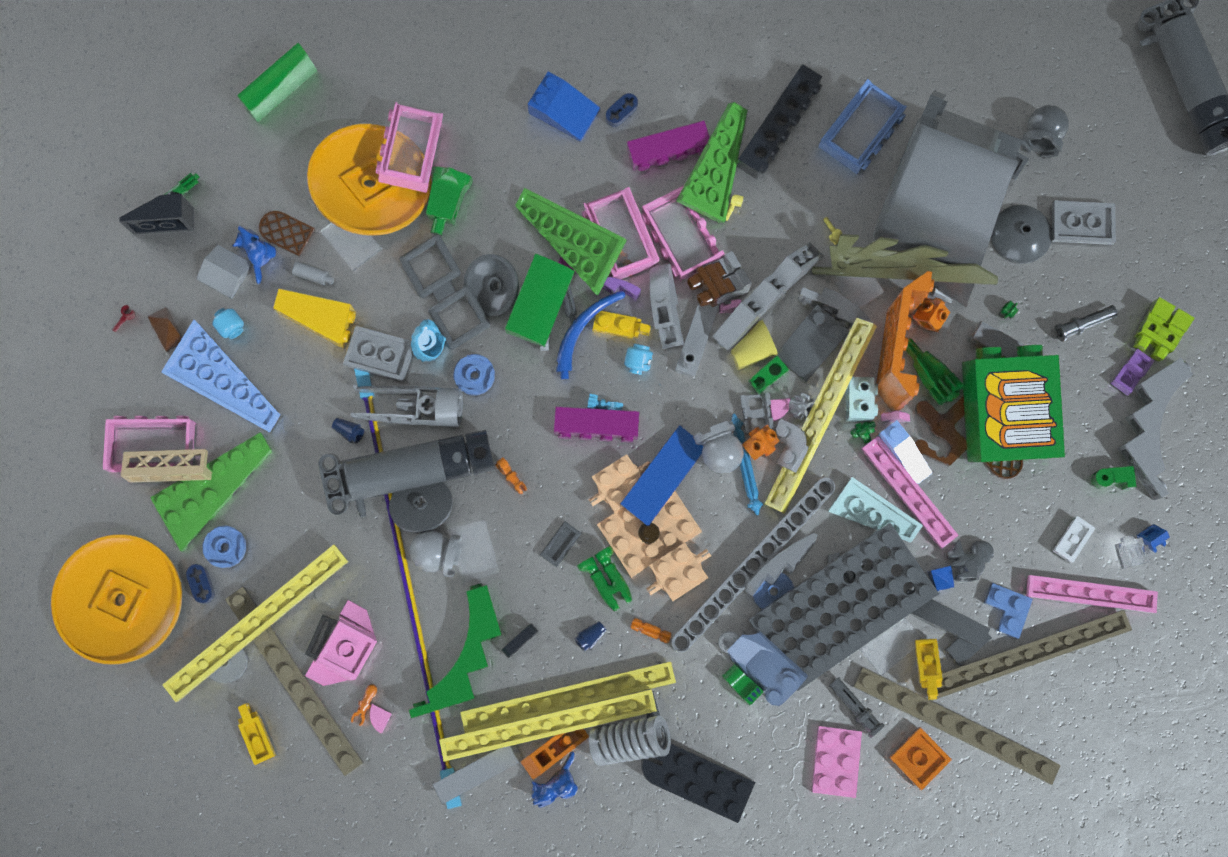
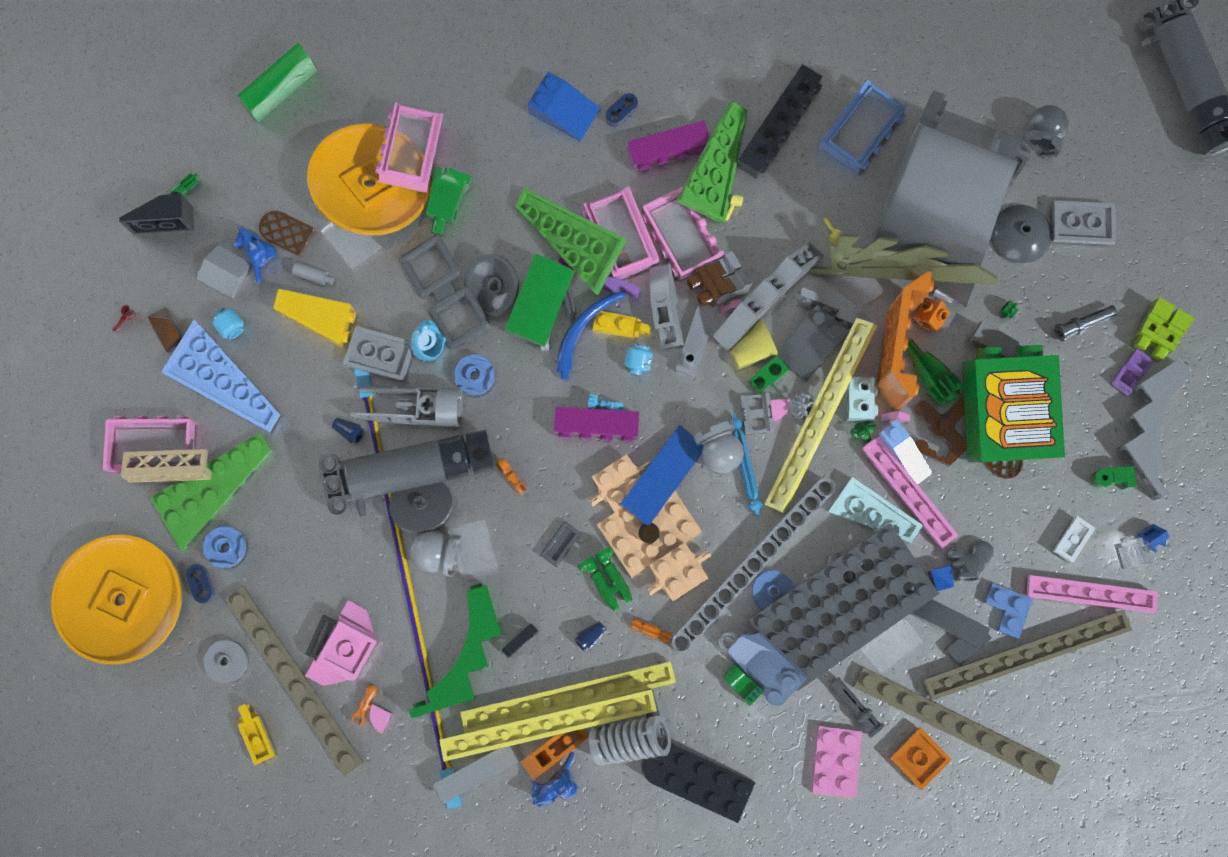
light yellow plate [163,545,349,702] -> none
orange brick [742,425,780,461] -> none
light grey slope [746,533,818,596] -> none
light grey plate [774,419,809,473] -> none
yellow hinge [914,639,943,700] -> none

